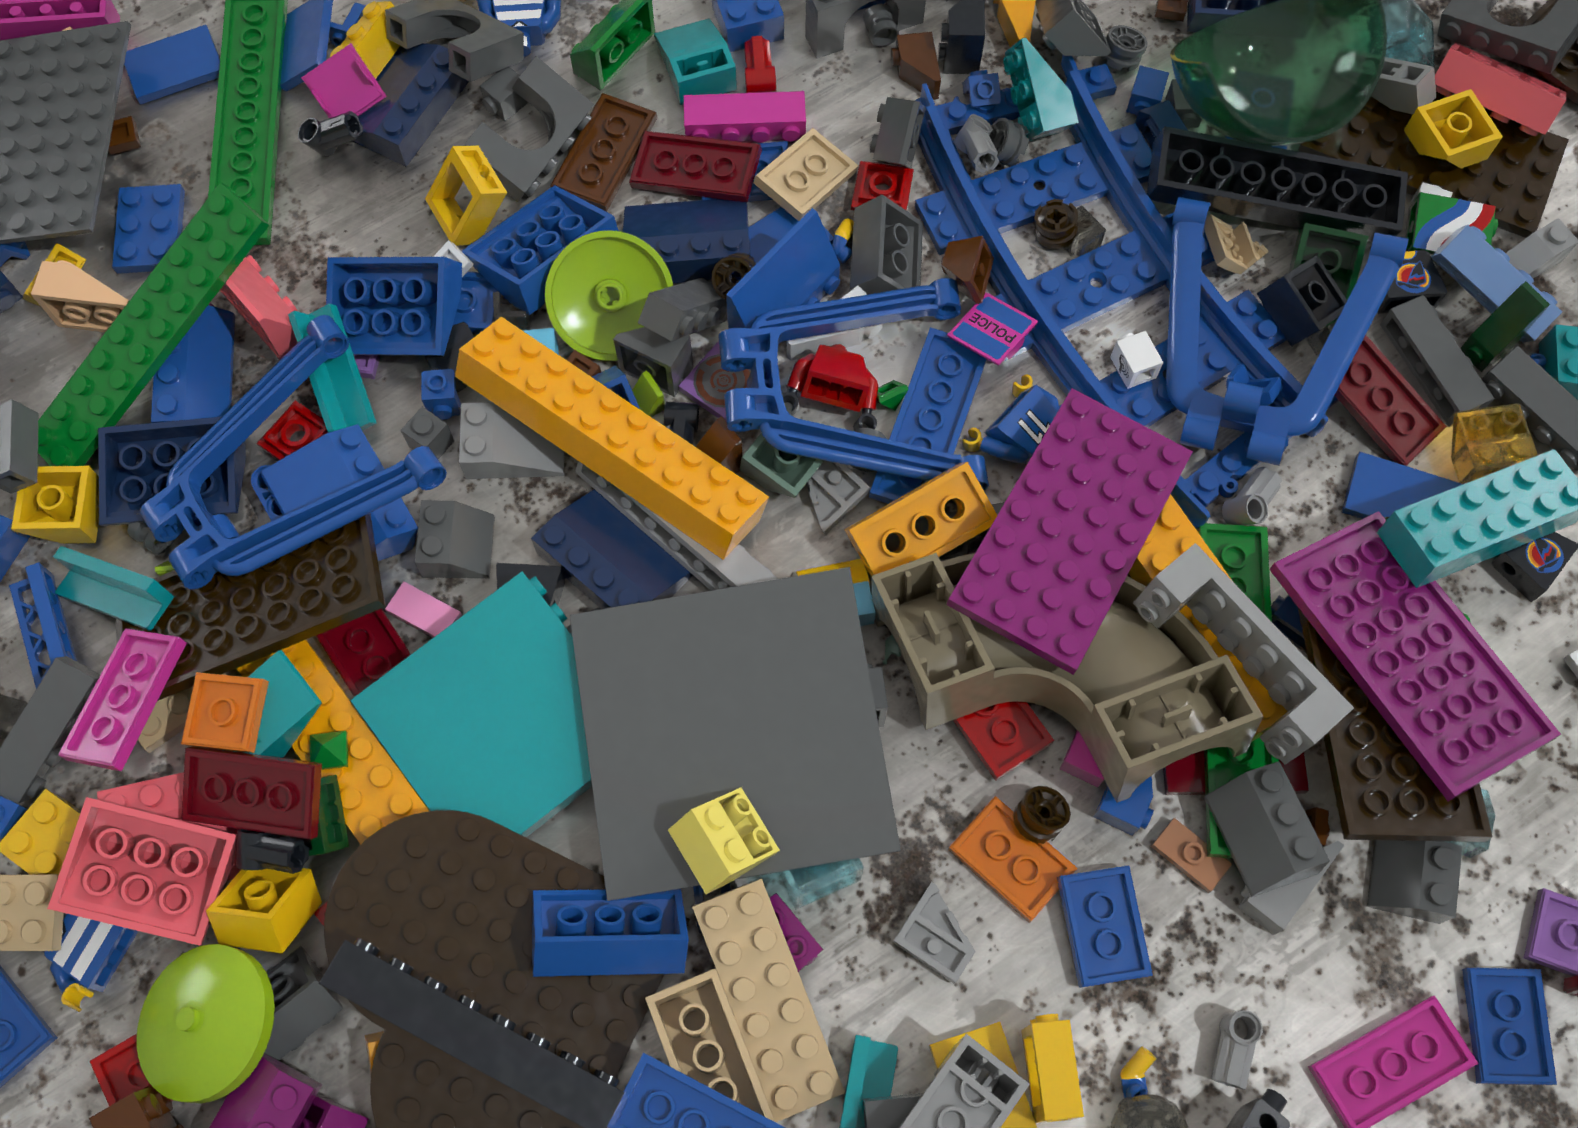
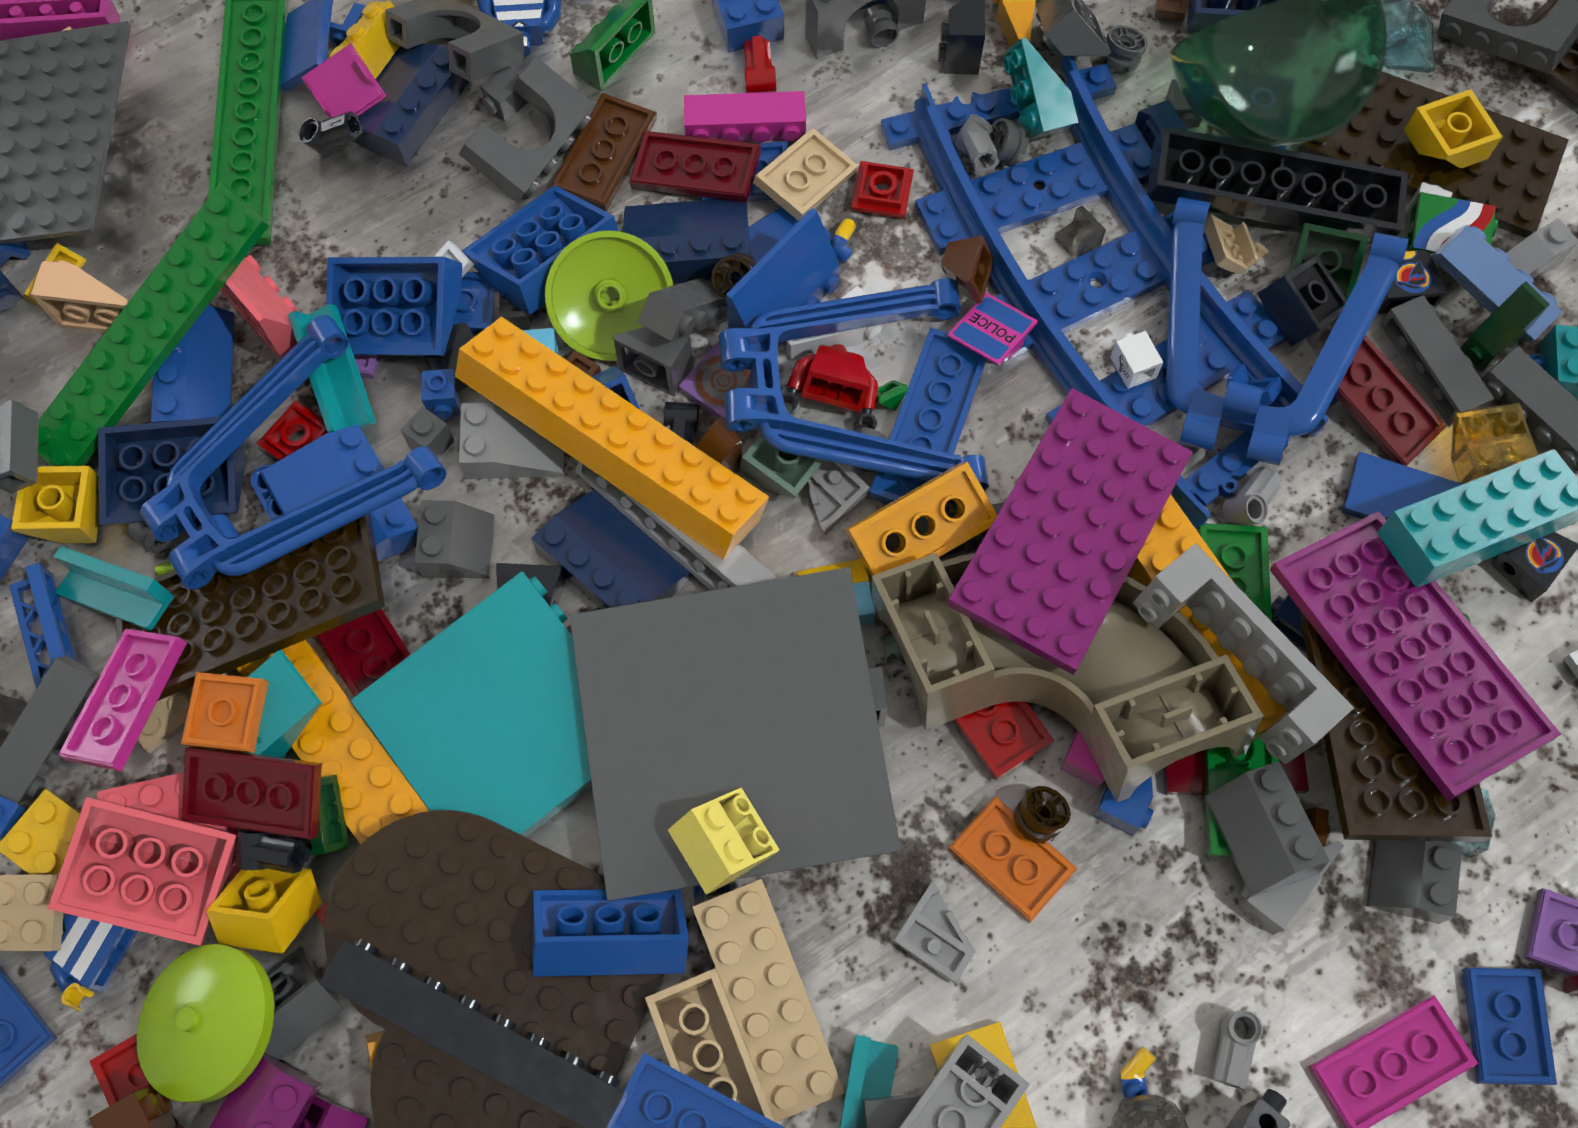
reddish brown plate [108,116,141,155] -> none
blue plate [112,184,185,274] -> none
blue tile [124,25,220,105] -> none
green slope [310,731,348,770] -> none
bright pink tile [385,581,463,638] -> none
yellow window [425,145,507,246] -> none
lime slope [632,370,665,417] -> none
teal slope [654,18,737,105] -> none
magenta hinge [770,893,824,972] -> none
clear light blue slope [779,858,864,910] -> none
dark grey slope [850,195,923,295] -> none
dark grey slope [870,97,926,169] -> none
reddish brown slope [891,32,941,100] -> none
blue bracket [962,70,1001,108] -> none
blue torso [962,374,1060,464] -> none
yellow window [1021,1014,1084,1123] -> none
dark brown wheel [1034,199,1078,249] -> none
blue tile [1057,865,1153,988] -> none
blue brick [1126,65,1169,115] -> none
nougat plate [1151,818,1232,893] -> none
light grey slope [1336,51,1436,114] -> none
coral slope [1435,42,1566,136] -> none

